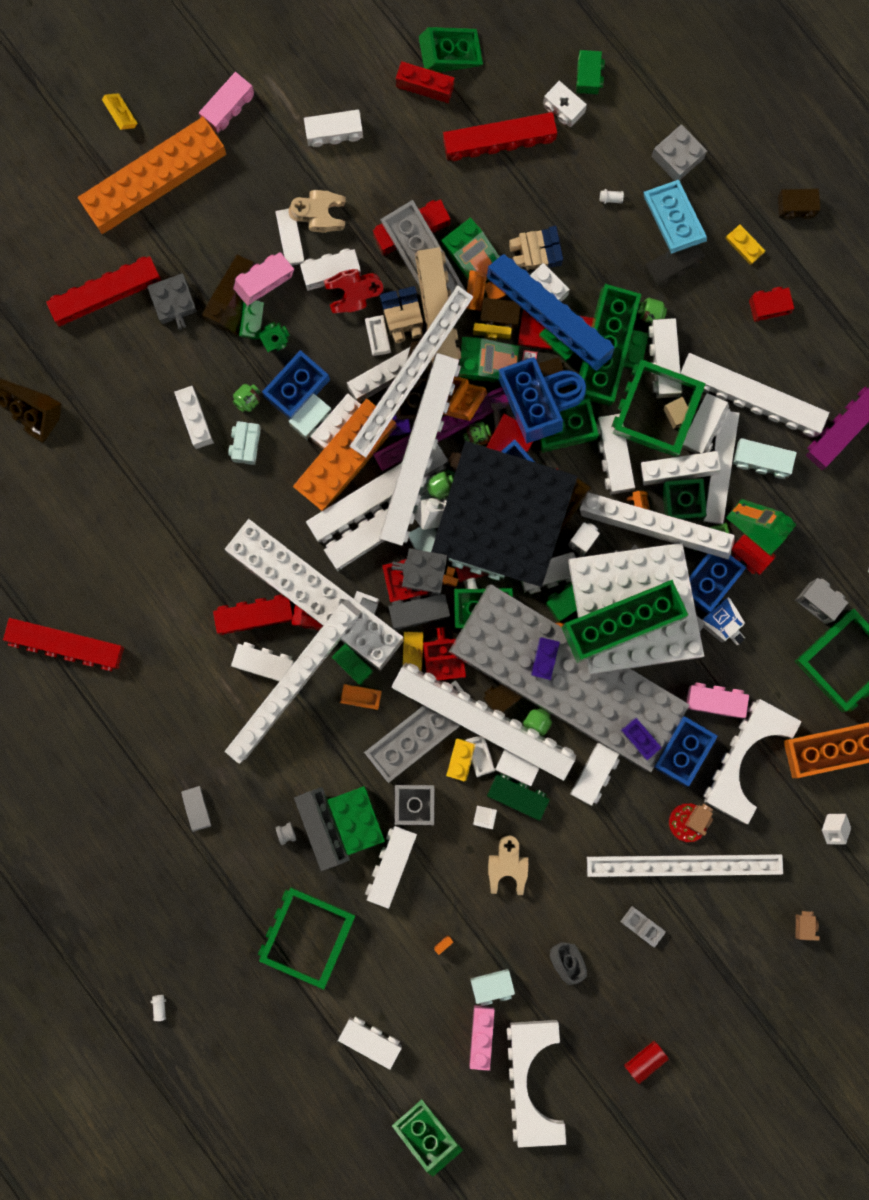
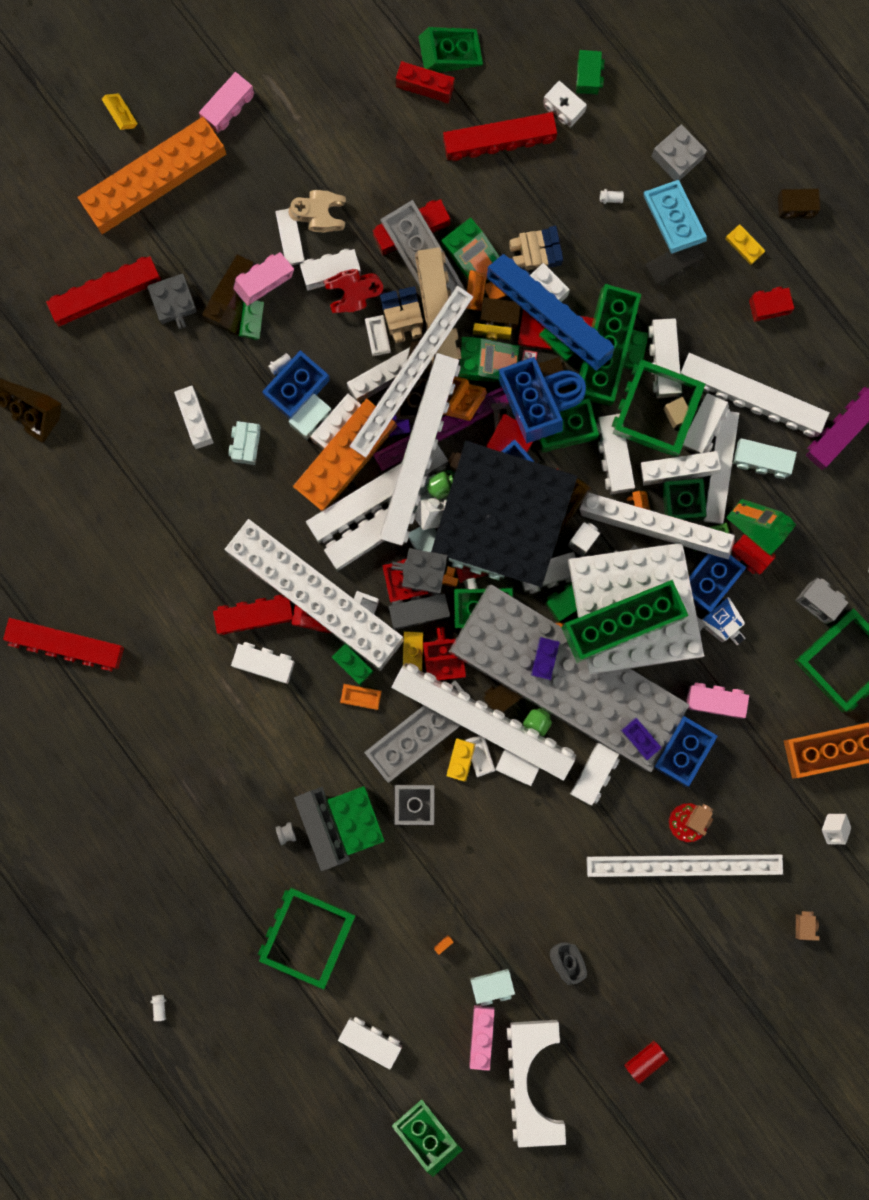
light grey slope [181,786,211,832] -> none
white brick [224,600,362,764] -> none
bright green head [233,384,261,412] -> none
green brick [259,322,290,352] -> none
white brick [304,110,363,147] -> none
white brick [365,826,417,909] -> none
bright green head [463,422,492,446] -> none
white panel [473,806,497,829] -> none
dark green brick [486,773,550,821] -> none
tan piece [488,835,528,895] -> none
light grey slope [620,906,666,948] -> none
bright green head [637,298,667,324] -> none
white arch [703,699,802,825] -> none
none -> white pin [268,353,292,375]

